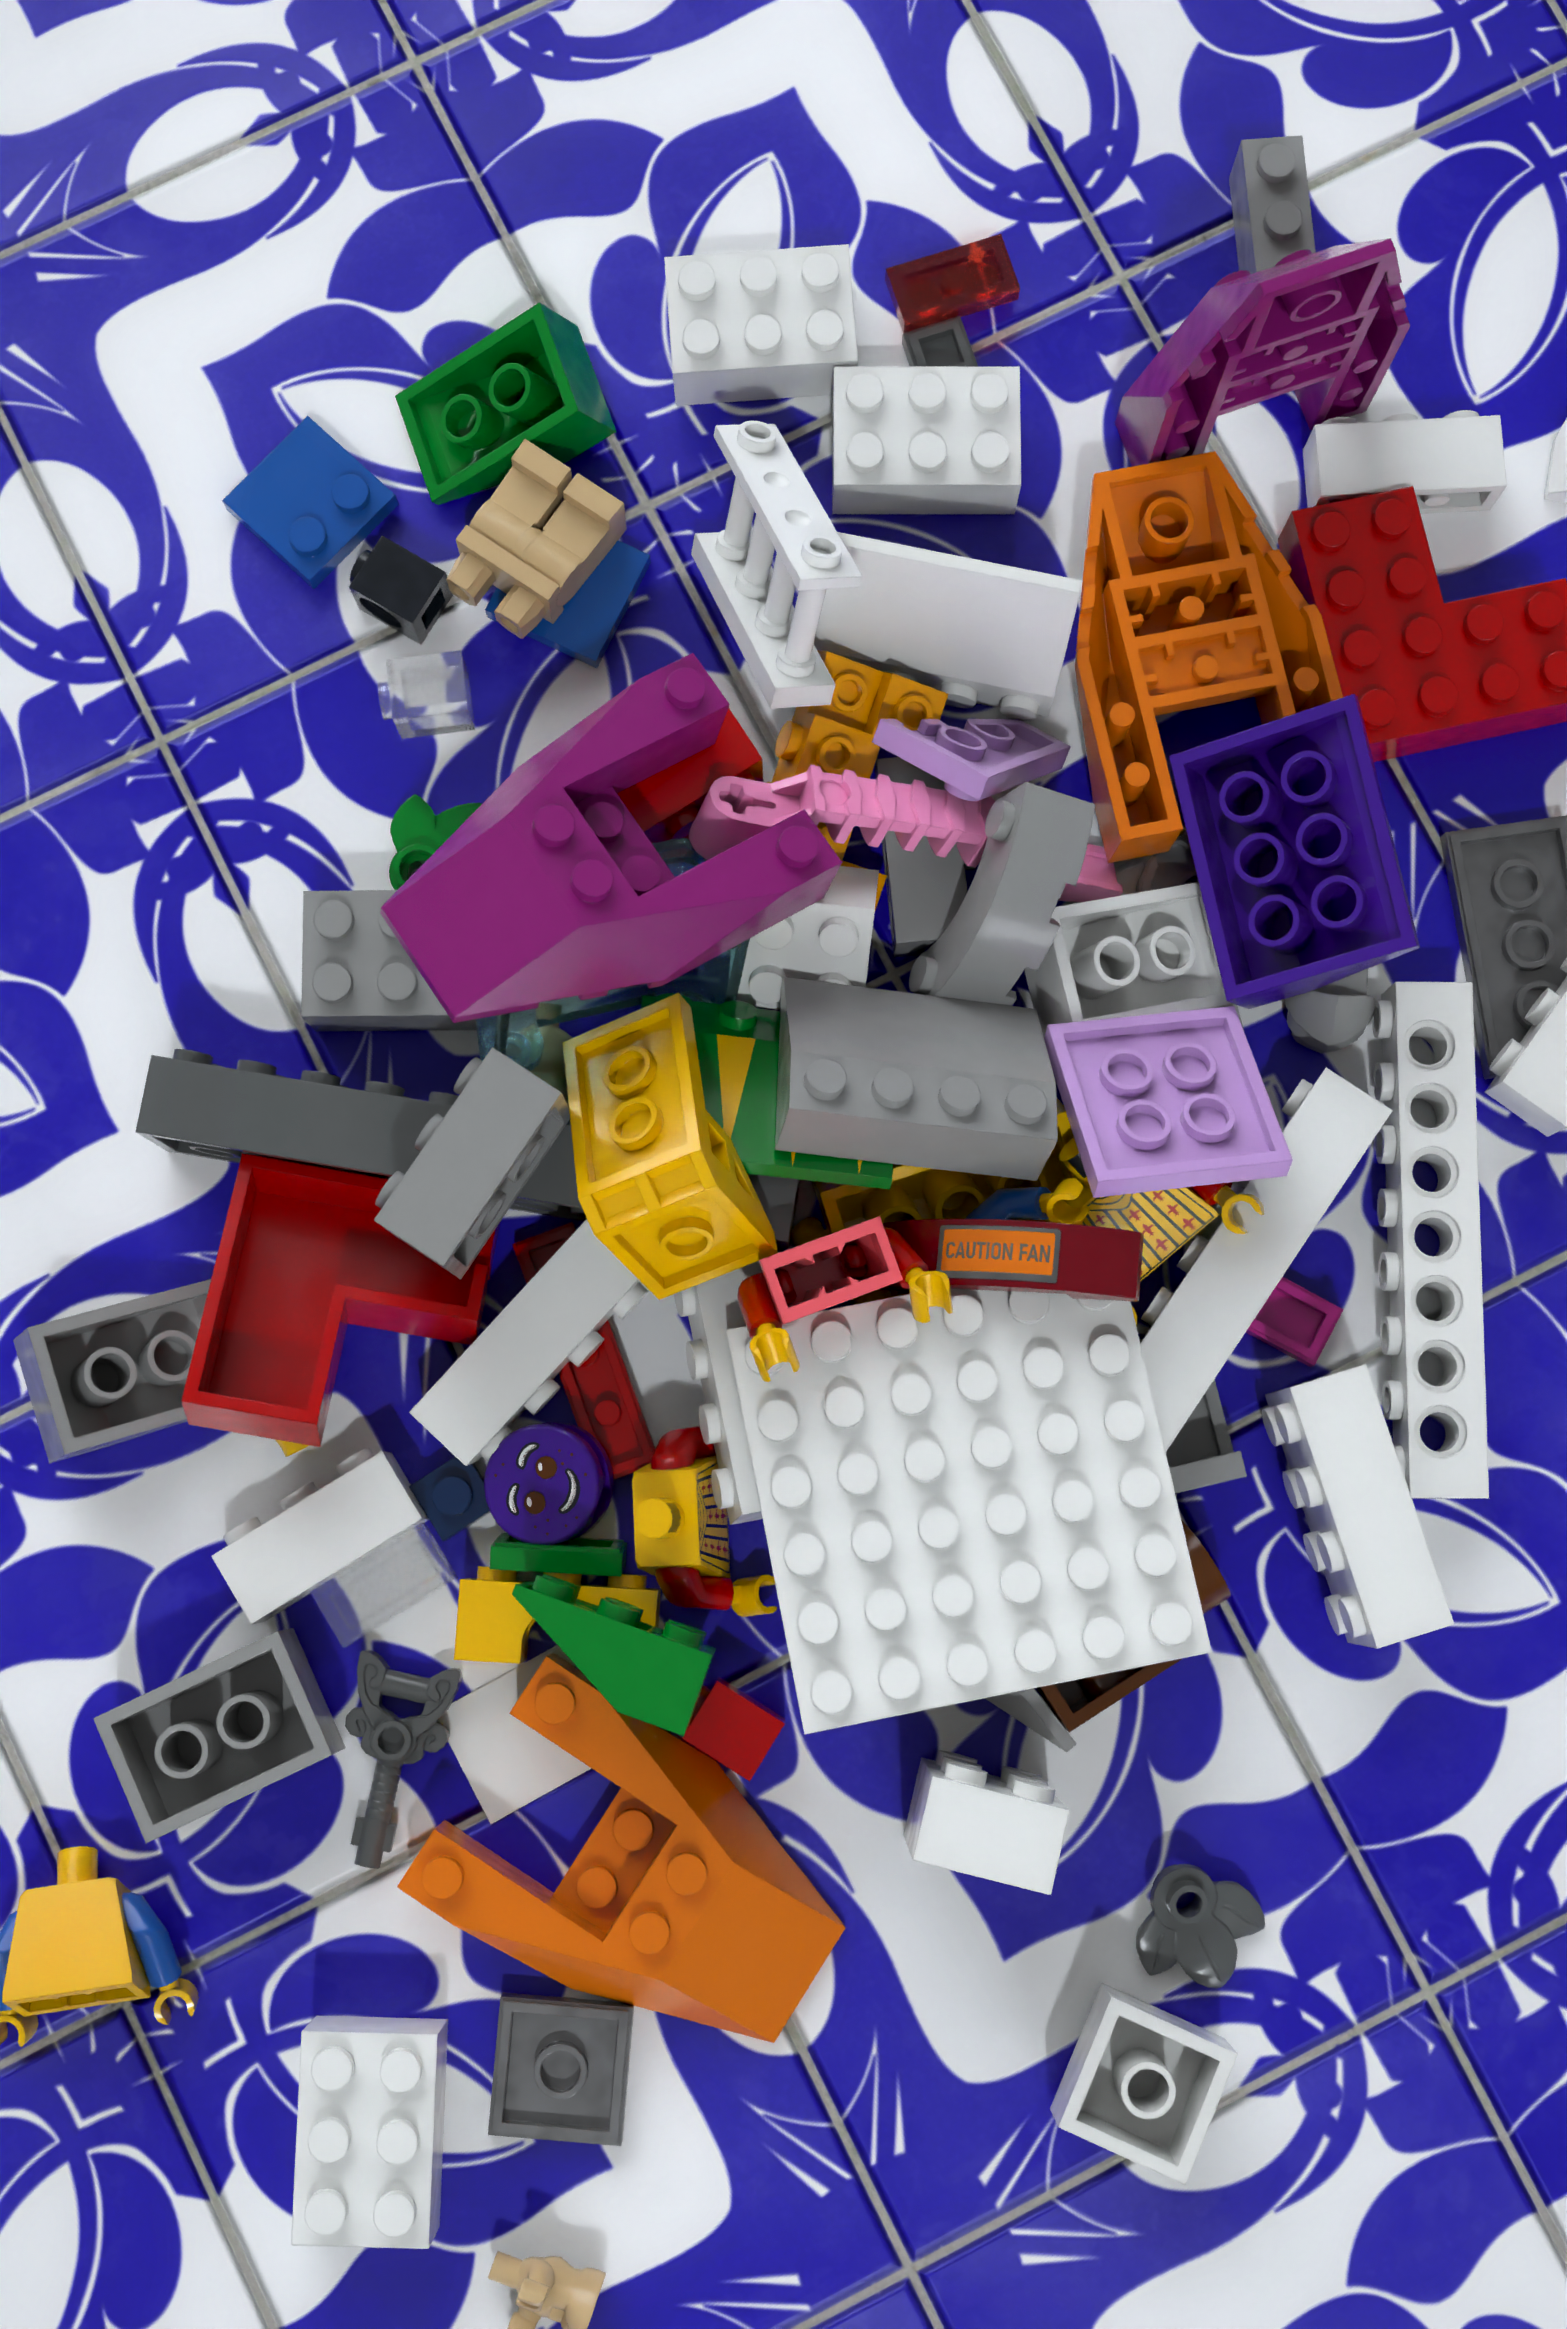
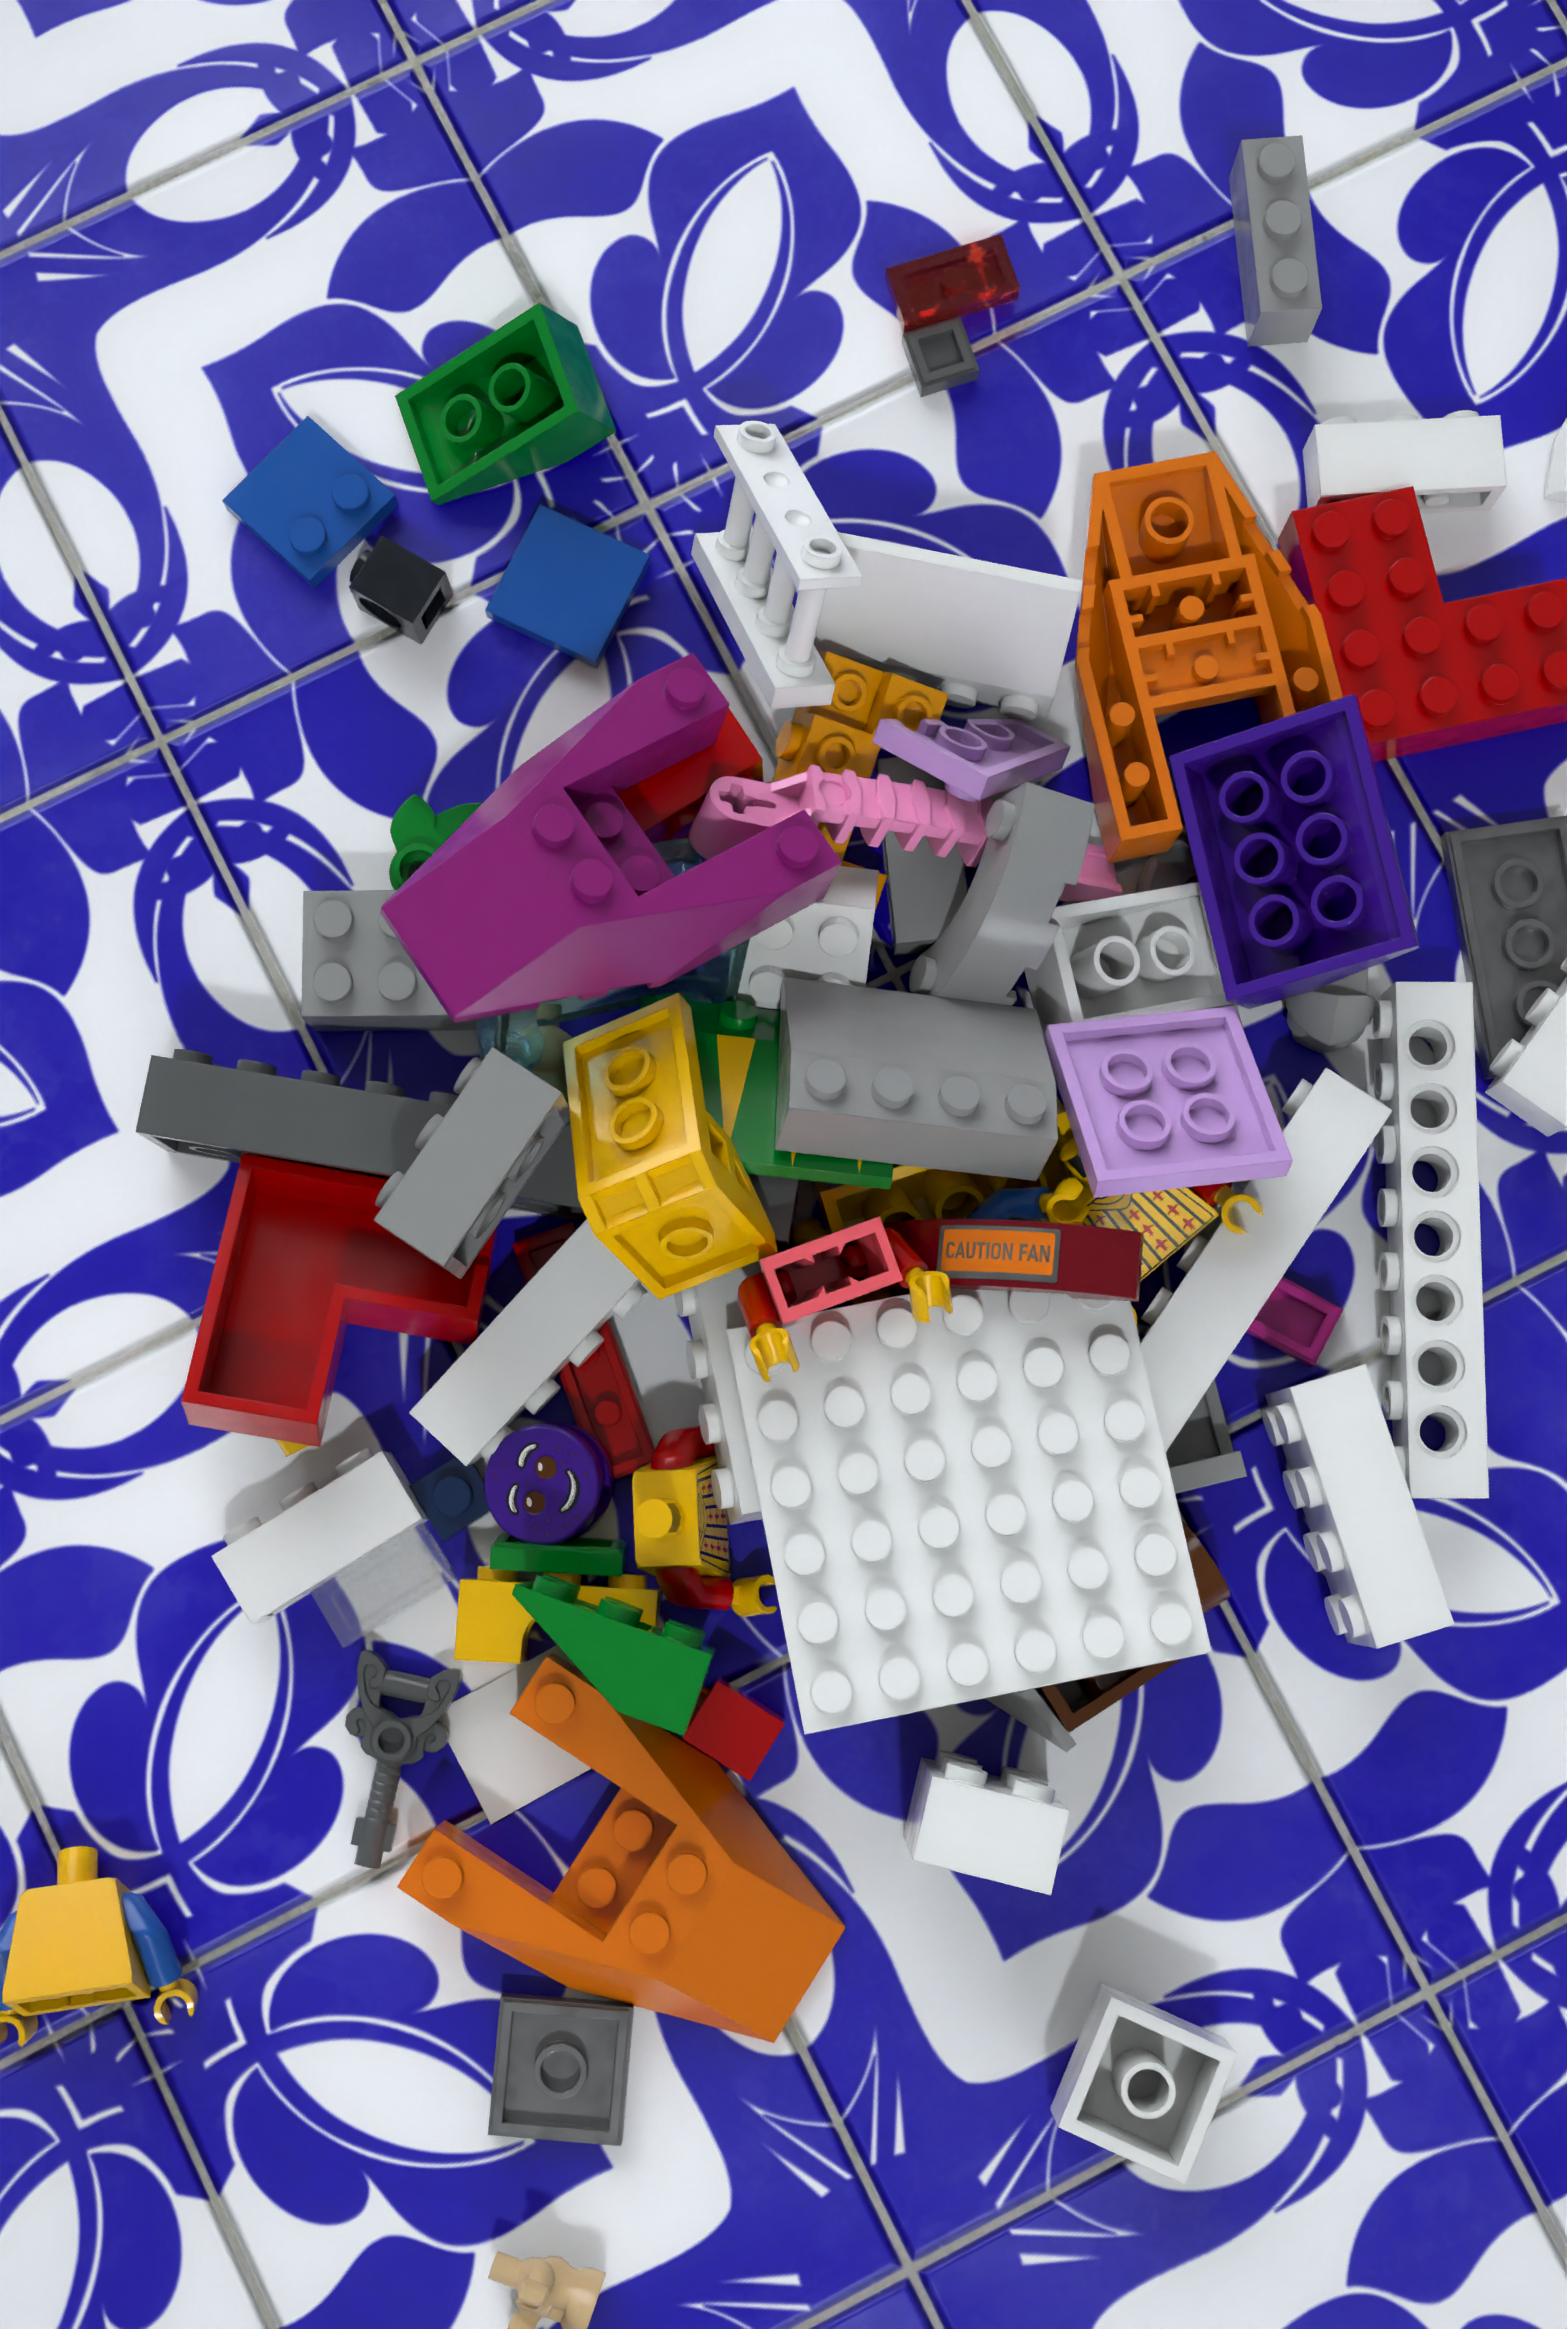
light grey slope [13,1279,211,1464] -> none
light grey brick [93,1628,346,1843] -> none
white brick [291,2016,448,2249] -> none
clear brick [378,650,475,739] -> none
tan hips [446,439,627,639] -> none
white brick [664,244,858,406] -> none
white brick [832,366,1021,514] -> none
magenta wedge [1115,238,1410,466] -> none
dark grey plate [1136,1864,1265,1988] -> none

